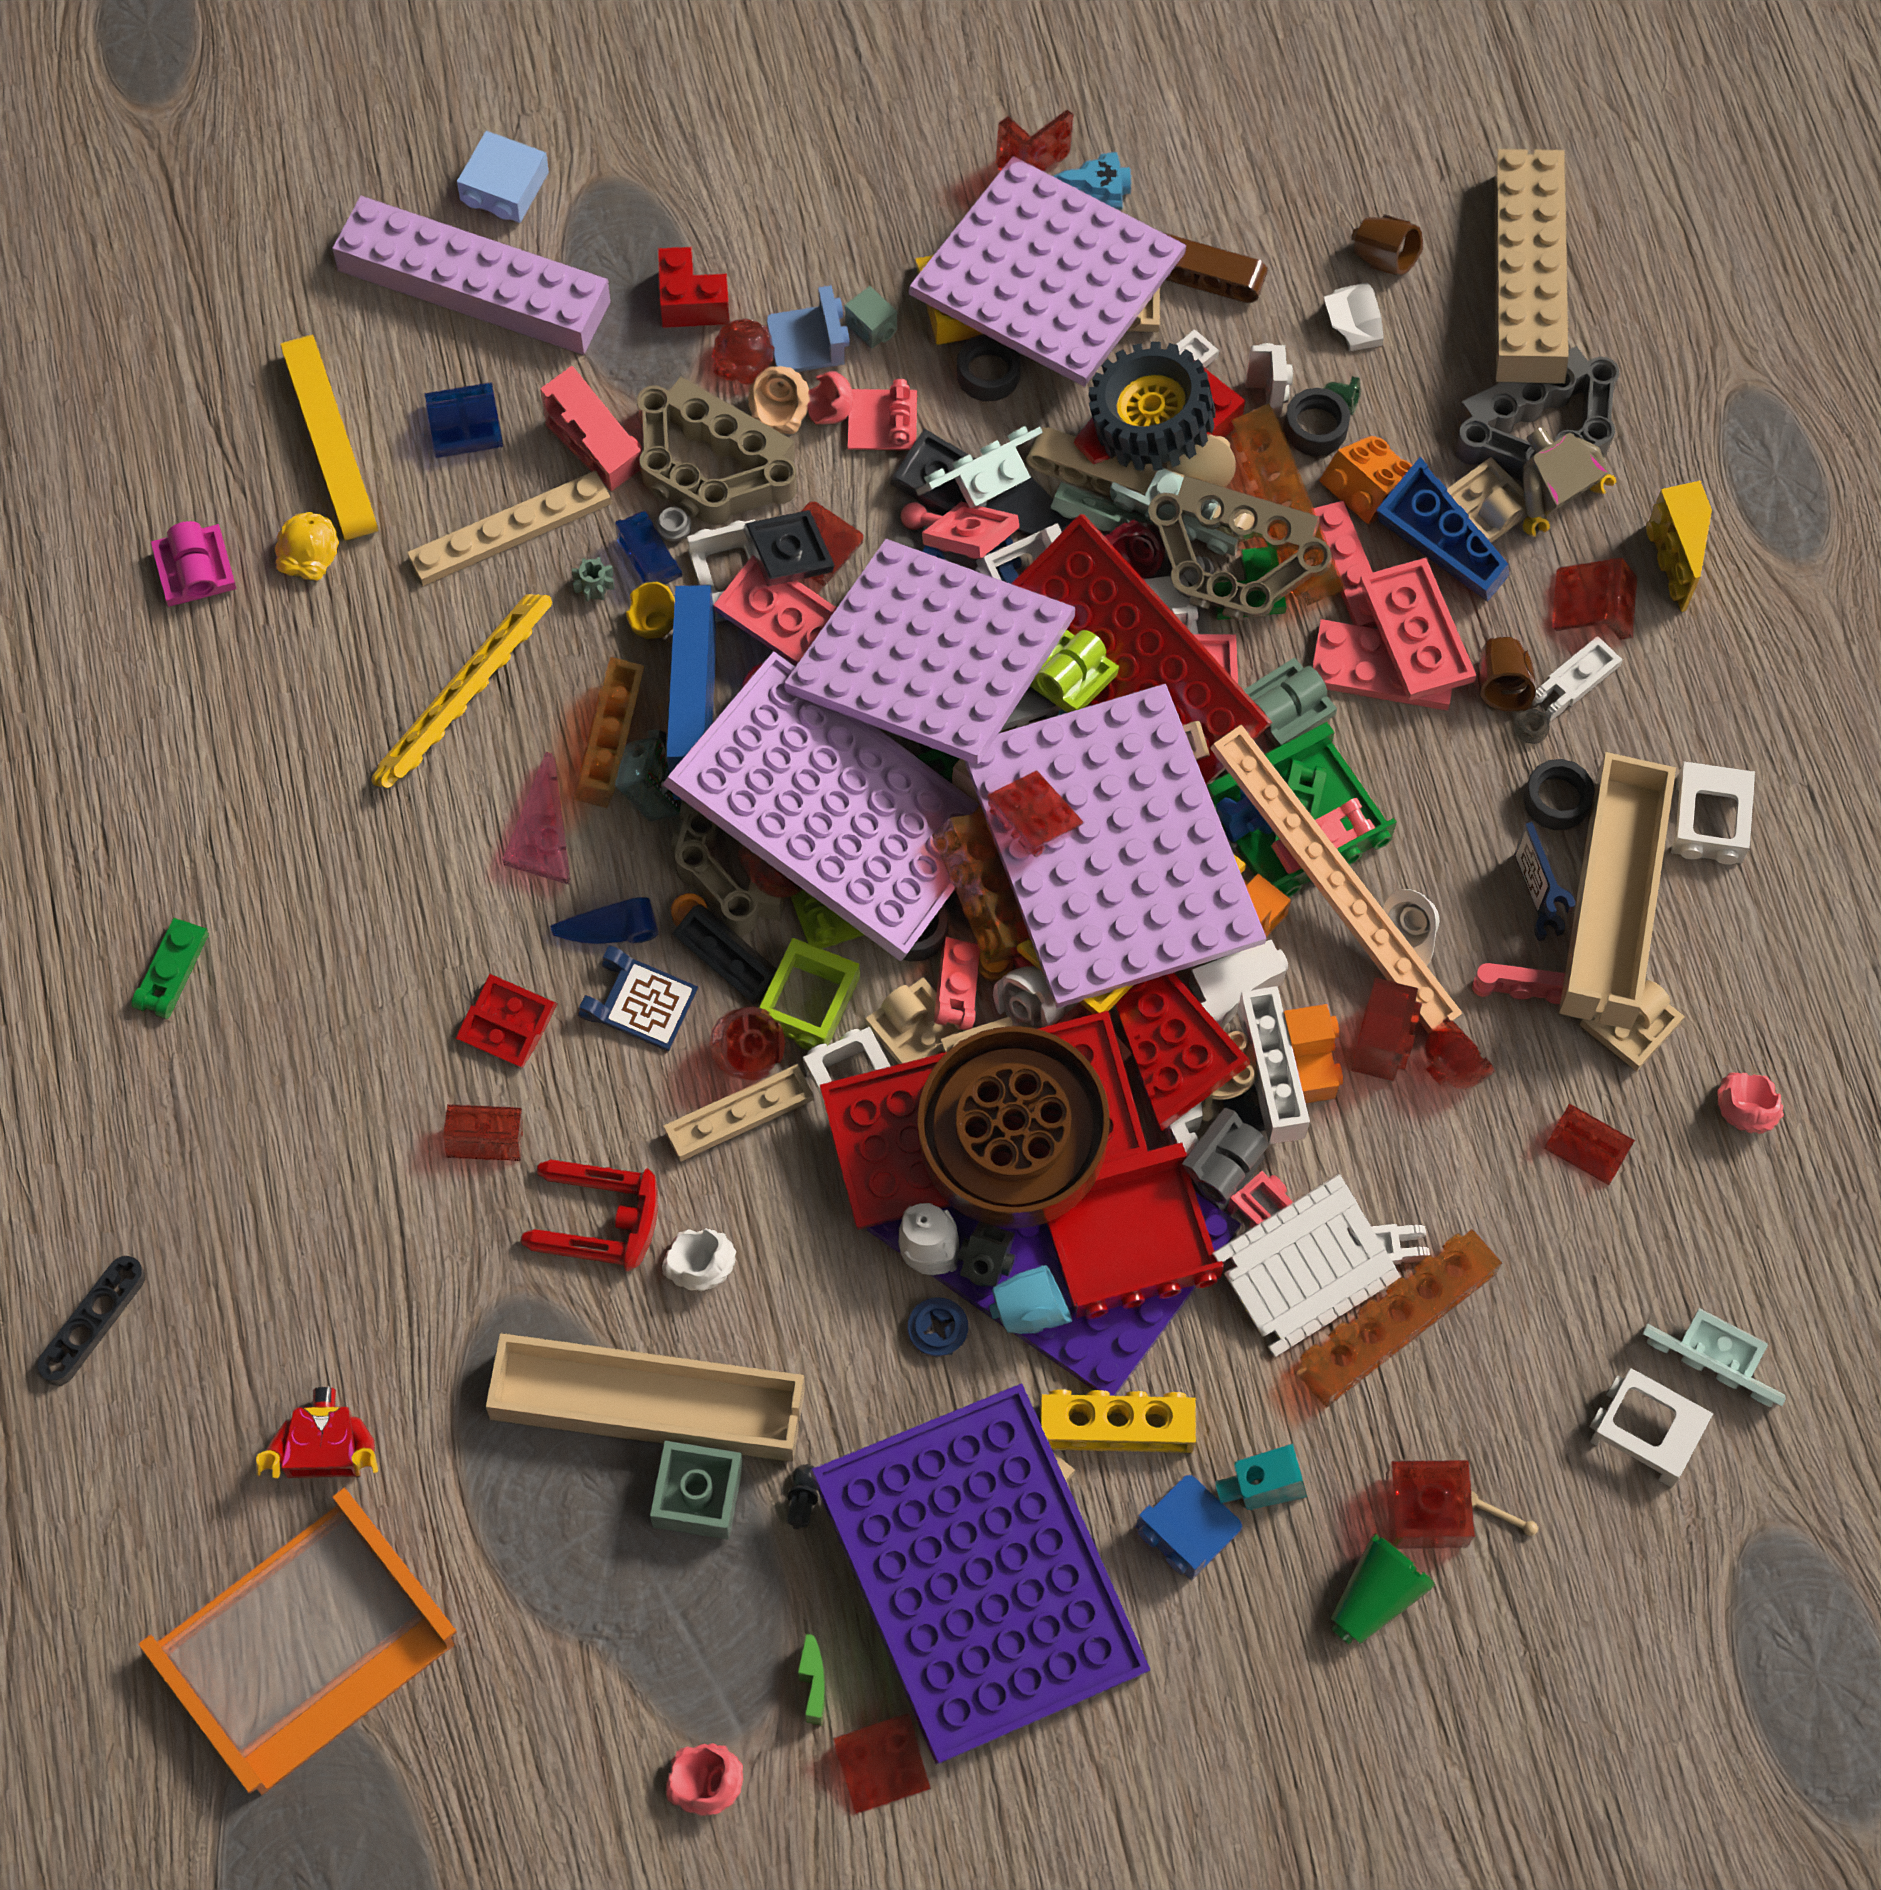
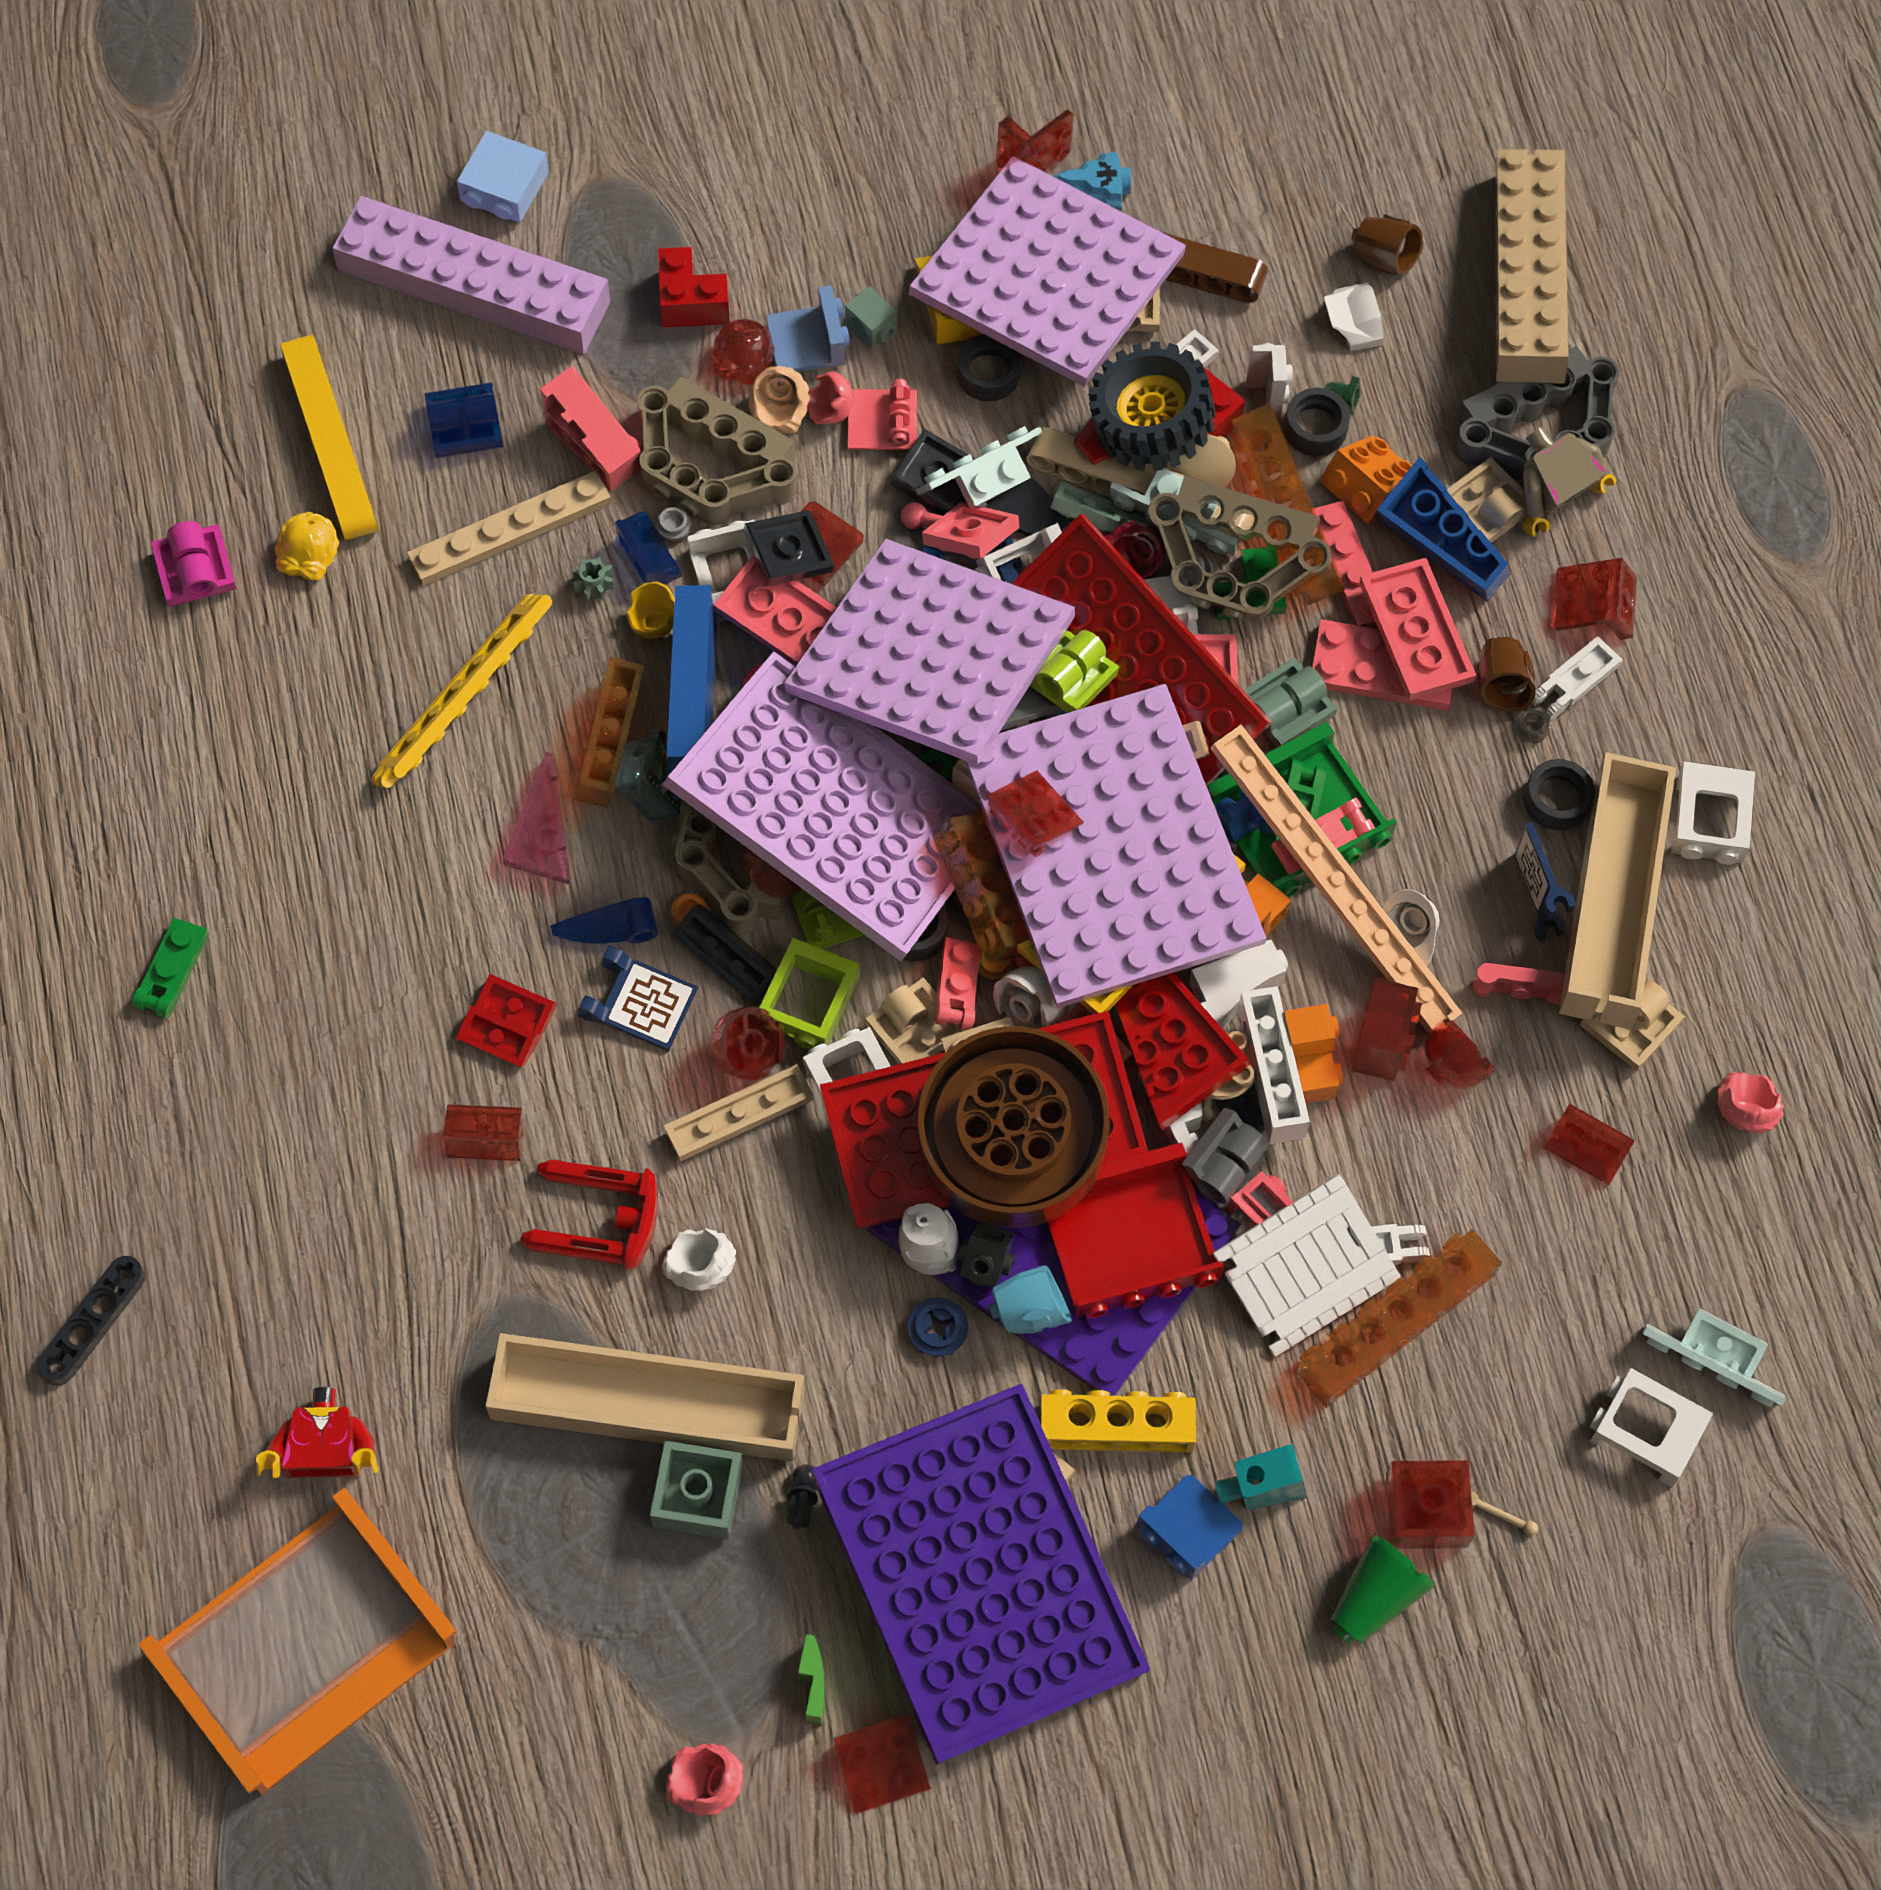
yellow slope [1646,481,1712,612] -> none

